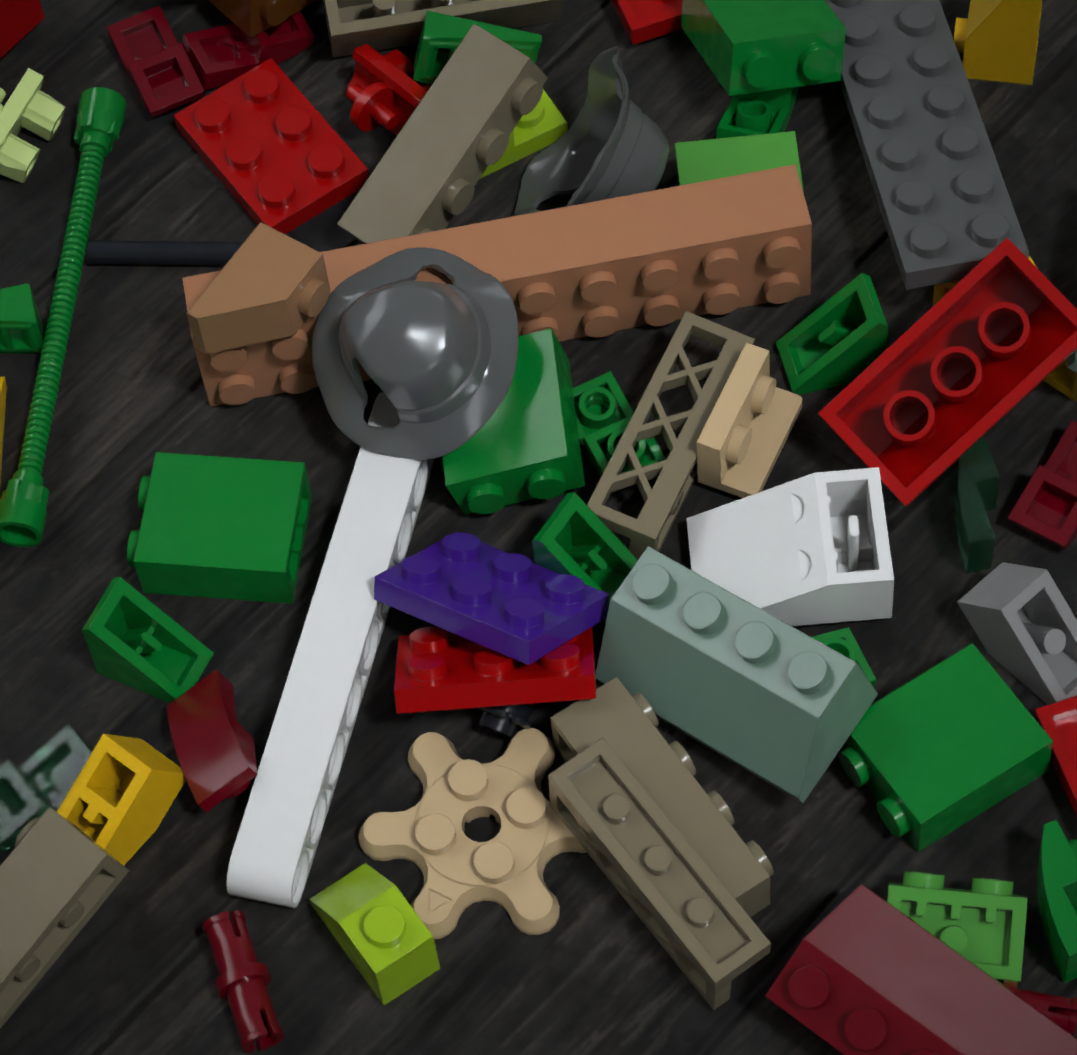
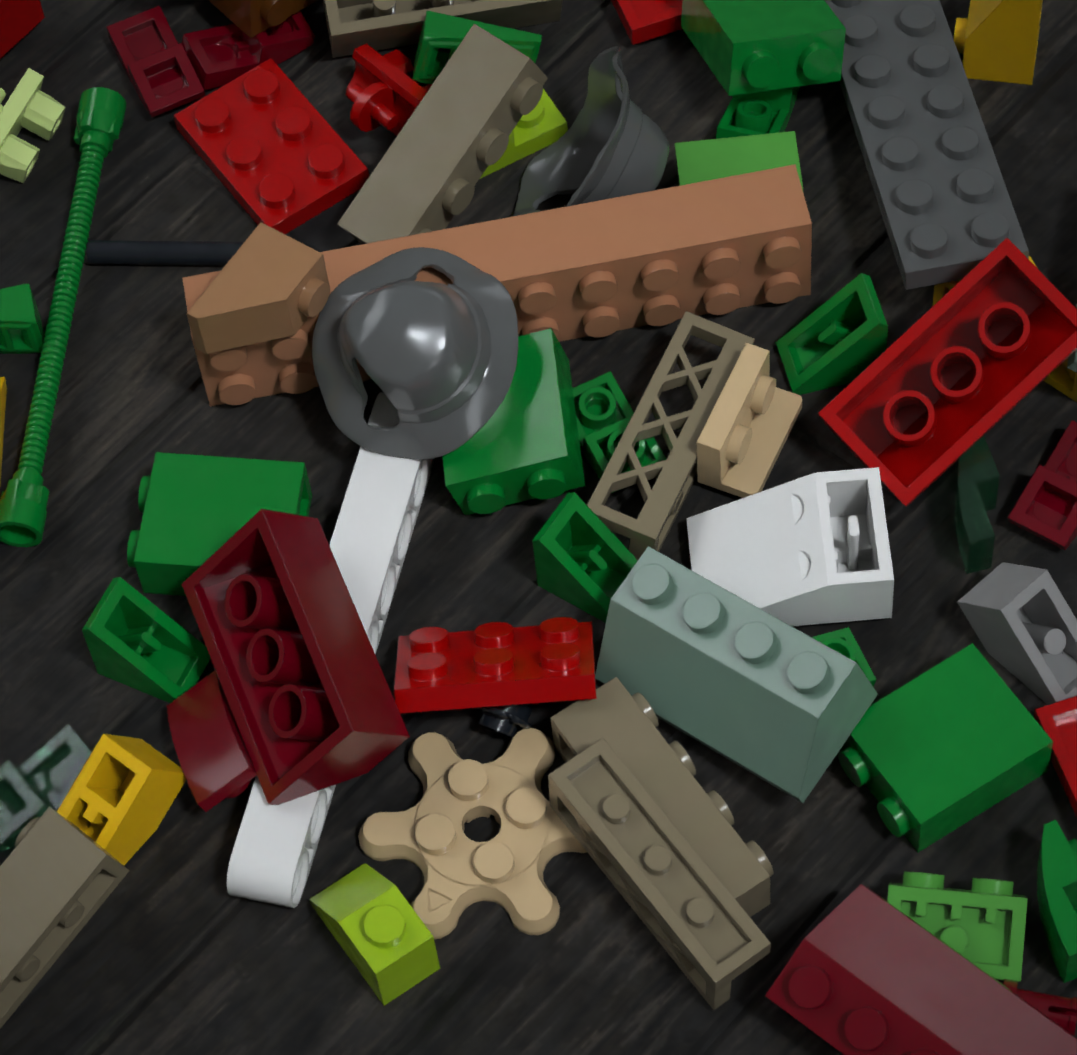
dark red pin [202,910,285,1053] -> none
dark purple plate [374,532,610,665] -> none
none -> dark red slope [182,509,410,805]

